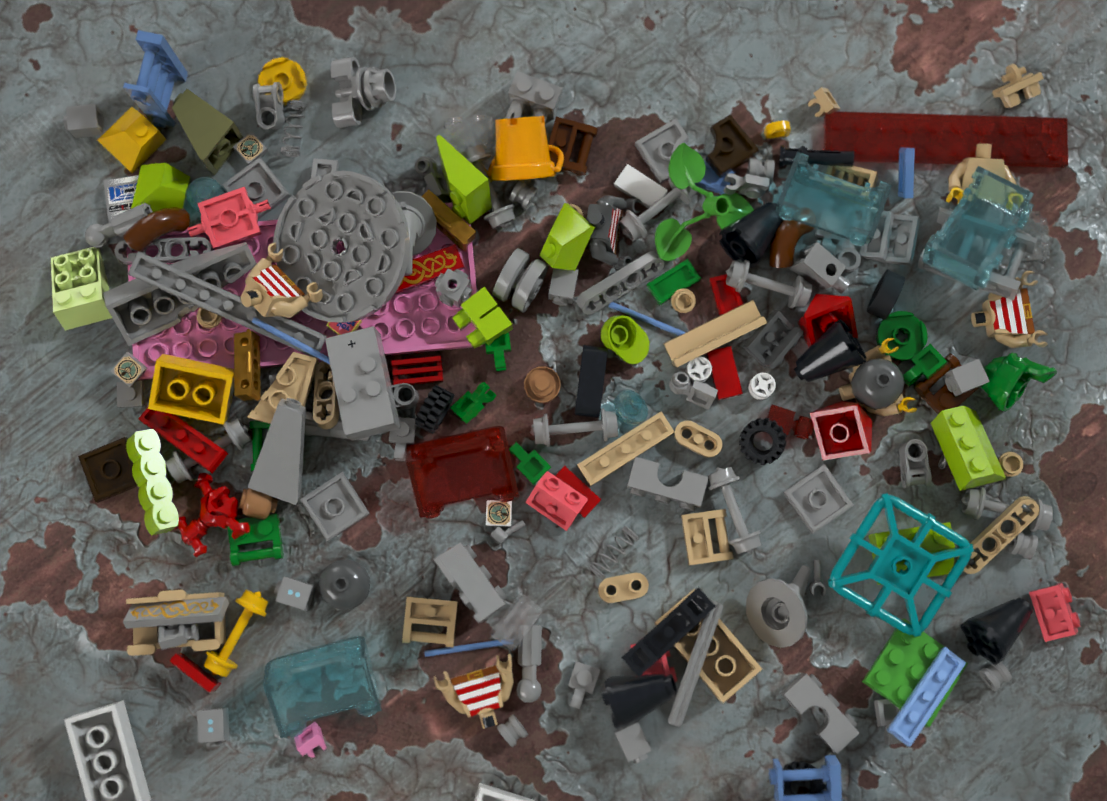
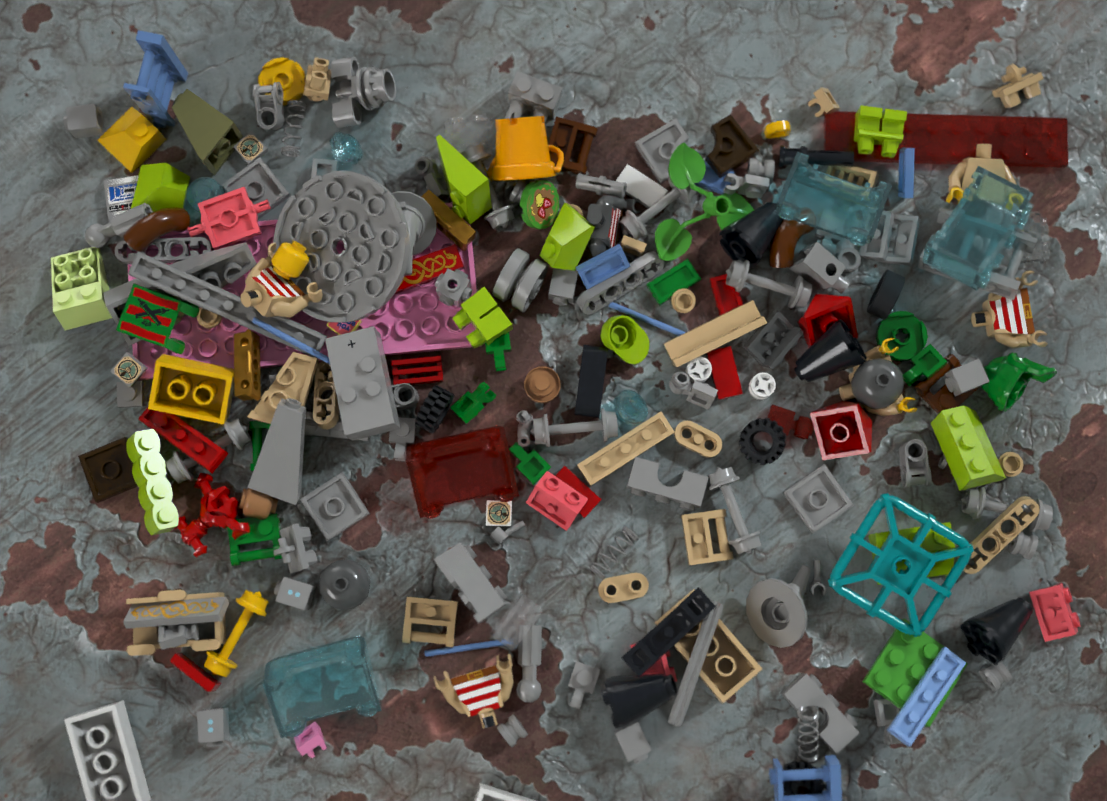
none -> flag [116,283,199,354]
none -> yellow head [271,241,309,280]
none -> light grey hips [273,523,317,574]
none -> tan hips [303,57,331,102]
none -> clear light blue plate [329,132,363,164]
none -> light grey arm [516,410,533,447]
none -> tile [520,180,559,229]
none -> medium blue tile [575,244,631,290]
none -> light grey pin [576,173,627,198]
none -> tan tile [620,235,647,257]
none -> light grey piece [797,705,819,762]
none -> lime hips [854,105,907,158]

